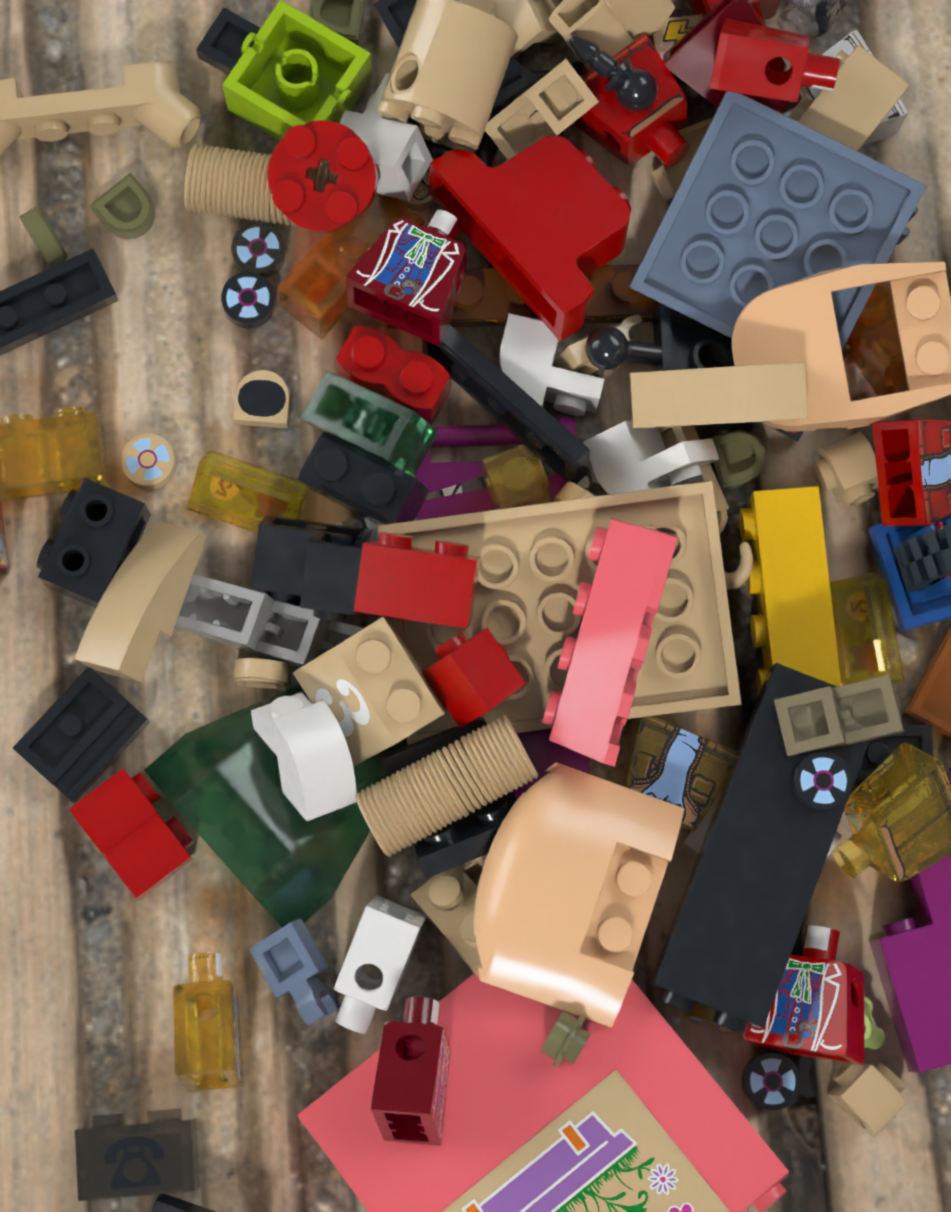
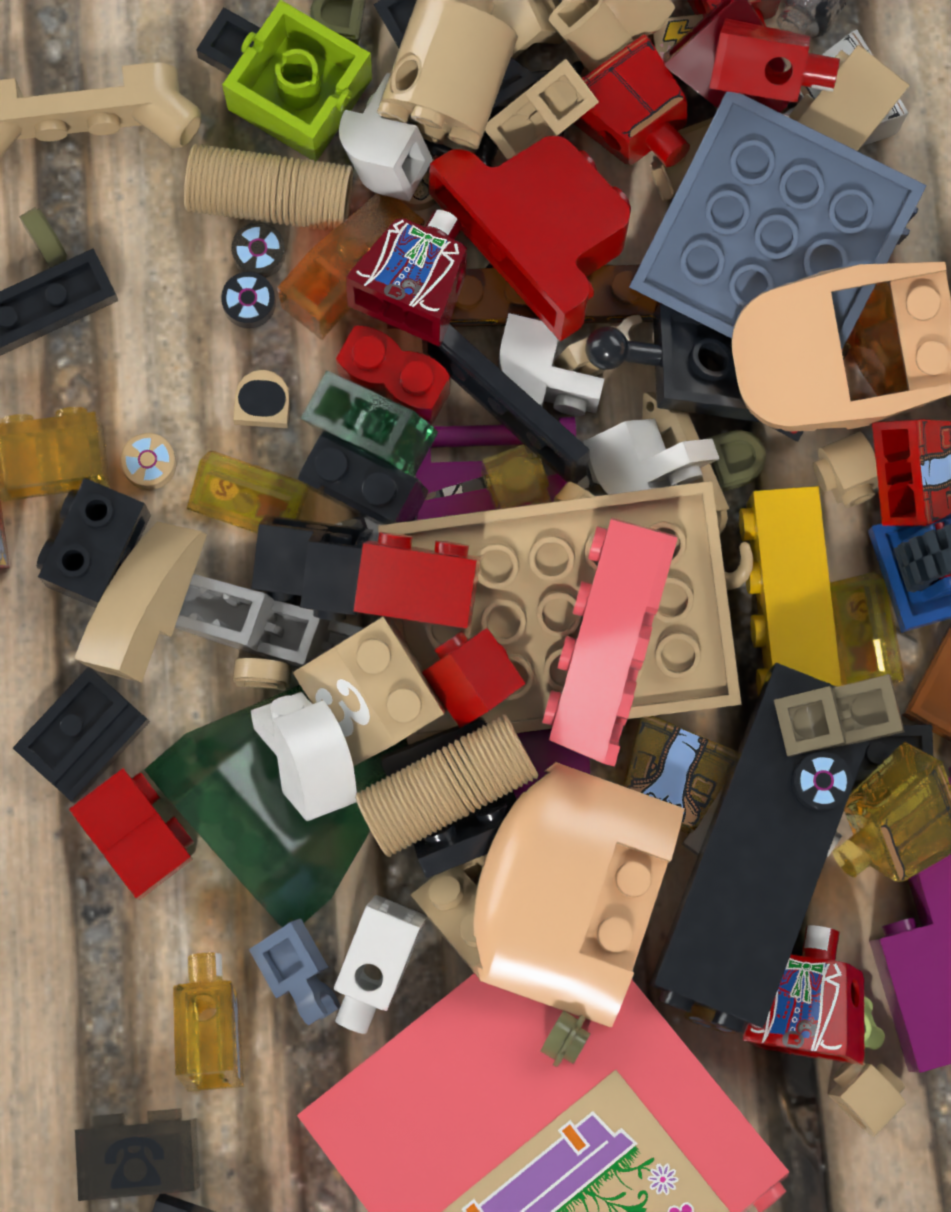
olive tile [89,173,155,240] -> none
red plate [267,120,378,233] -> none
dark red torso [371,996,450,1146] -> none
black bar [569,36,658,112] -> none
tan slope [630,362,808,428] -> none
black tile [742,1052,801,1110] -> none

